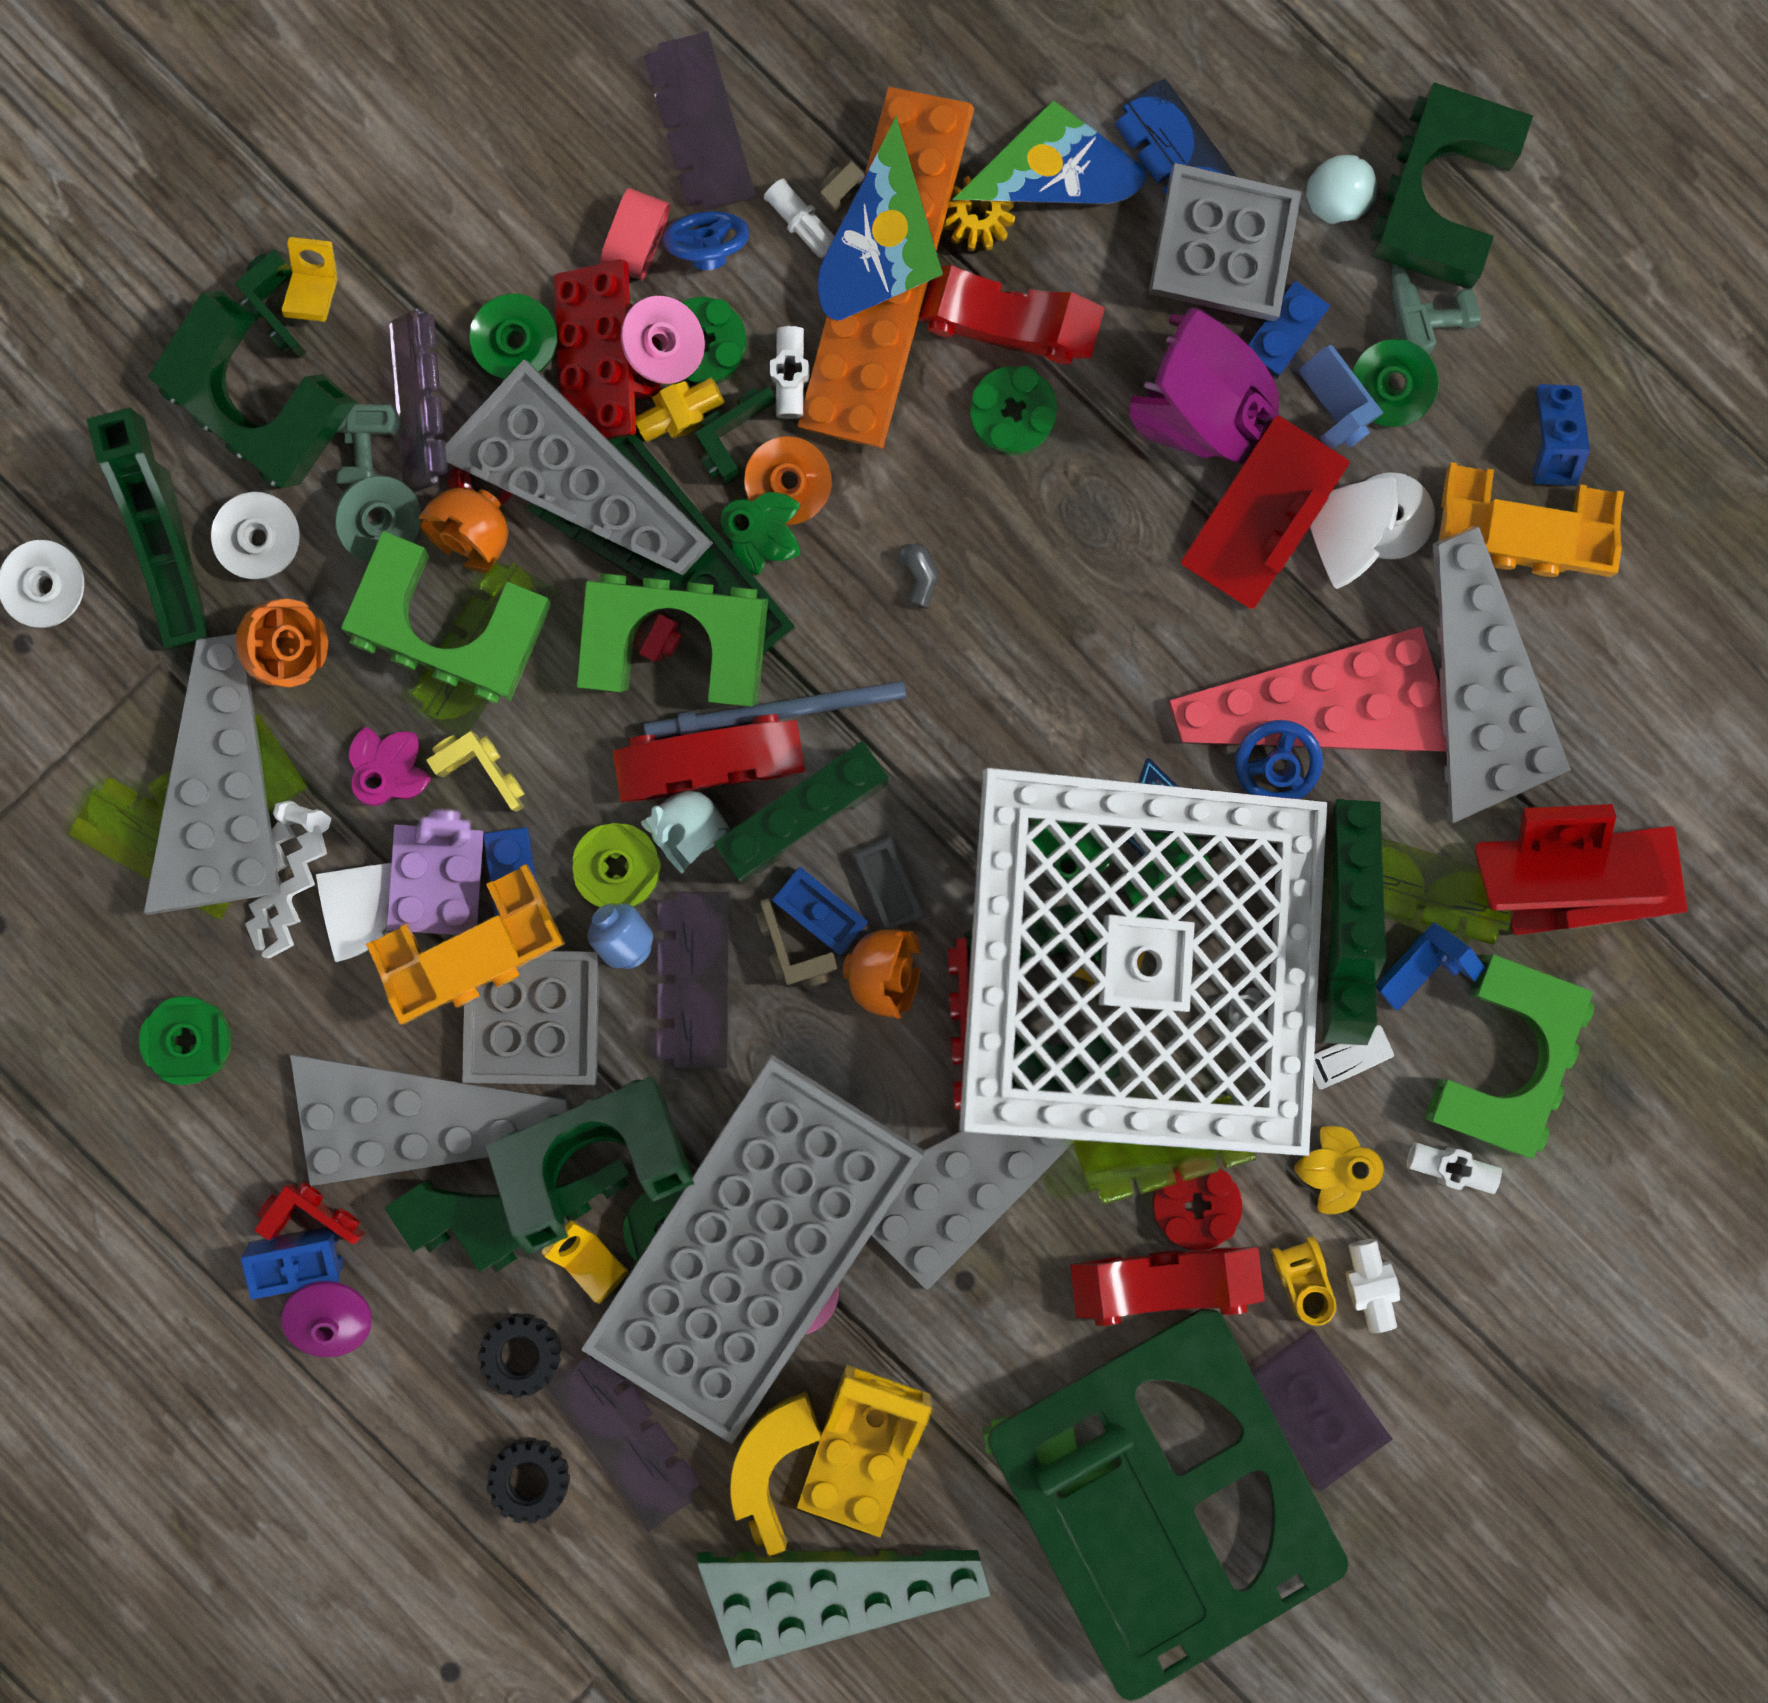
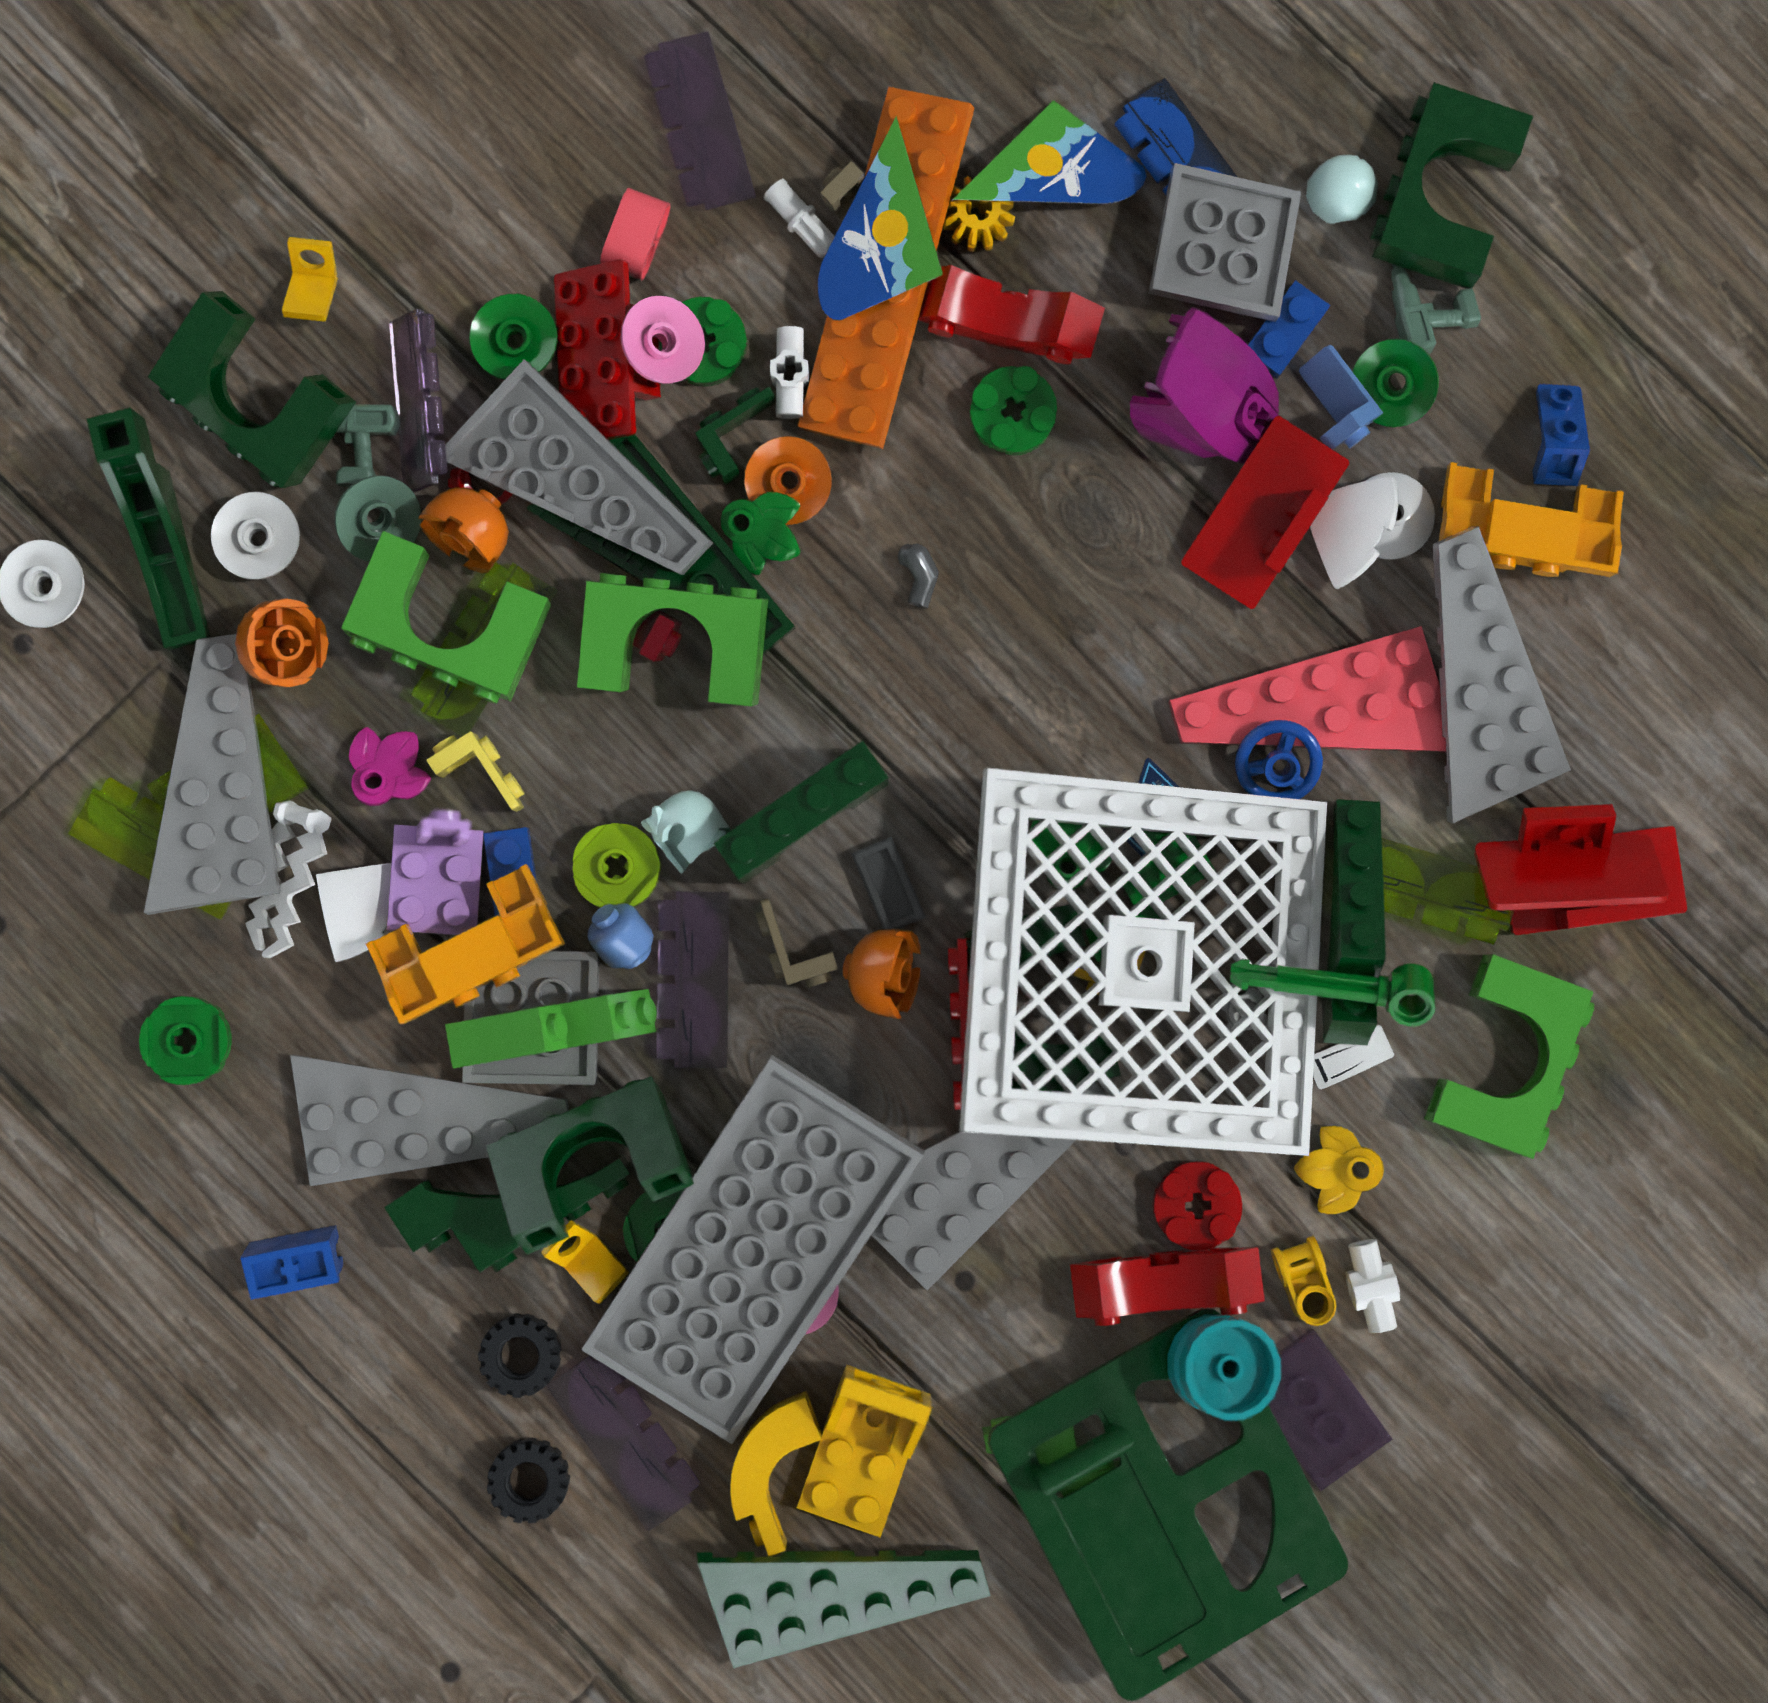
dark green bracket [234,249,307,358] -> none
red bracket [254,1182,366,1245] -> none
magenta dish [281,1281,372,1357] -> none
red brick [612,714,806,803] -> none
yellow axle [636,377,725,442] -> none
sand blue bar [644,681,906,739] -> none
blue piece [663,211,750,270] -> none
blue plate [772,867,868,956] -> none
clear neon green windscreen [1073,1096,1256,1205] -> none
blue bracket [1376,922,1486,1010] -> none
white axle [1407,1142,1502,1194] -> none
none -> bright green arch [445,989,657,1069]
none -> teal wheel [1168,1314,1281,1420]
none -> green piece [1230,959,1435,1026]

